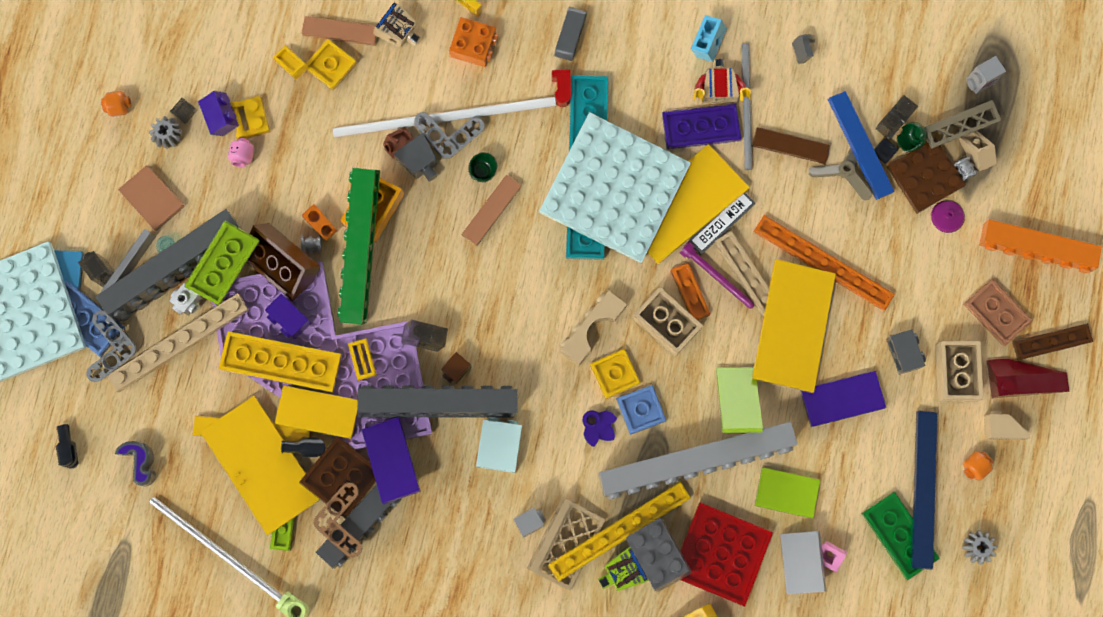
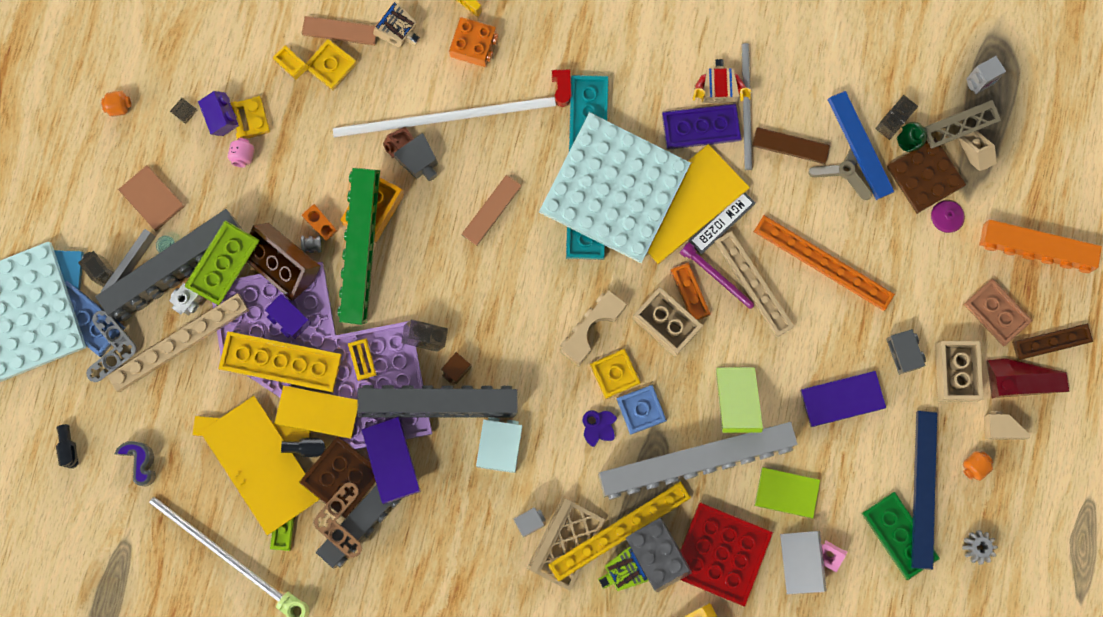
light grey gear [149,116,182,149] -> none
light grey beam [414,112,484,159] -> none
dark green hair [468,152,498,183] -> none
dark grey beam [554,7,587,61] -> none
medium azure brick [691,15,727,62] -> none
yellow piece [752,259,836,393] -> none
dark grey tile [792,34,815,64] -> none
black tile [874,138,899,164] -> none
light grey bush [954,156,978,180] -> none

